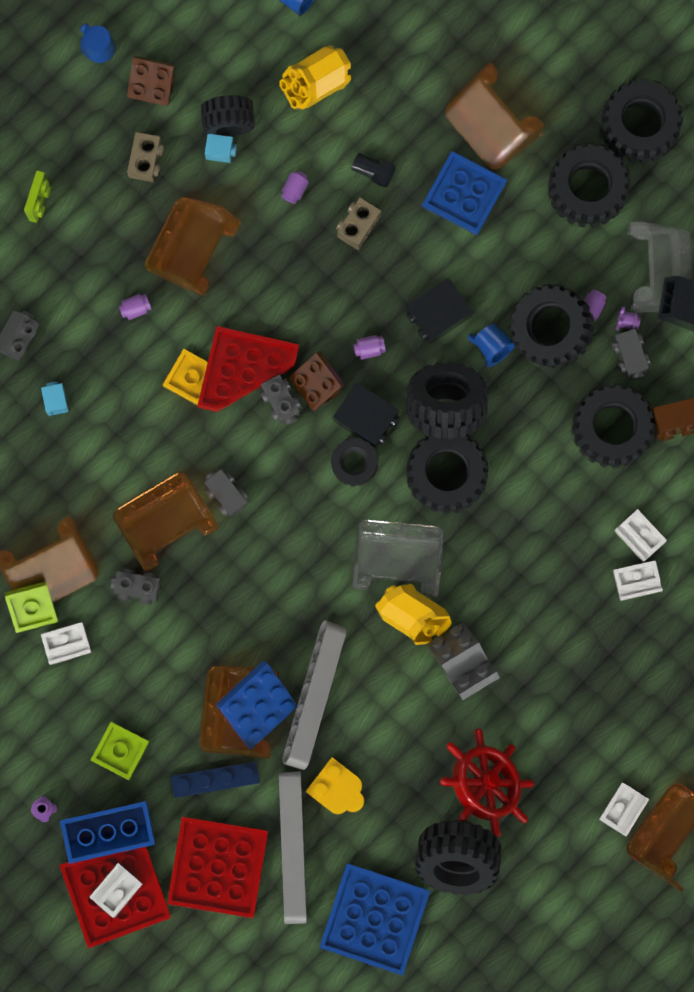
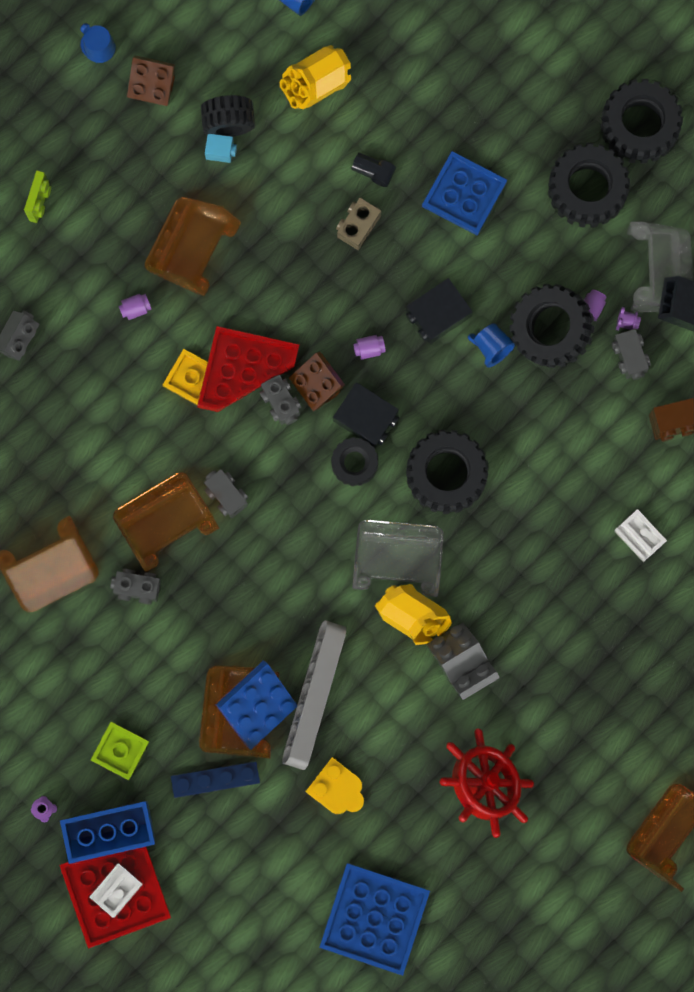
lime plate [4,582,58,633] -> none
medium azure brick [41,382,69,416] -> none
white plate [41,622,92,665] -> none
dark tan brick [127,132,164,182] -> none
red plate [167,817,268,918] -> none
light grey beam [279,771,307,924] -> none
medium lavender brick [281,171,309,204] -> none
black tyre [406,362,489,440] -> none
black tyre [415,820,502,895] -> none
clear orange windscreen [445,62,544,169] -> none
black tyre [572,383,656,468] -> none
white plate [599,782,649,837] -> none
white plate [613,561,663,601] -> none

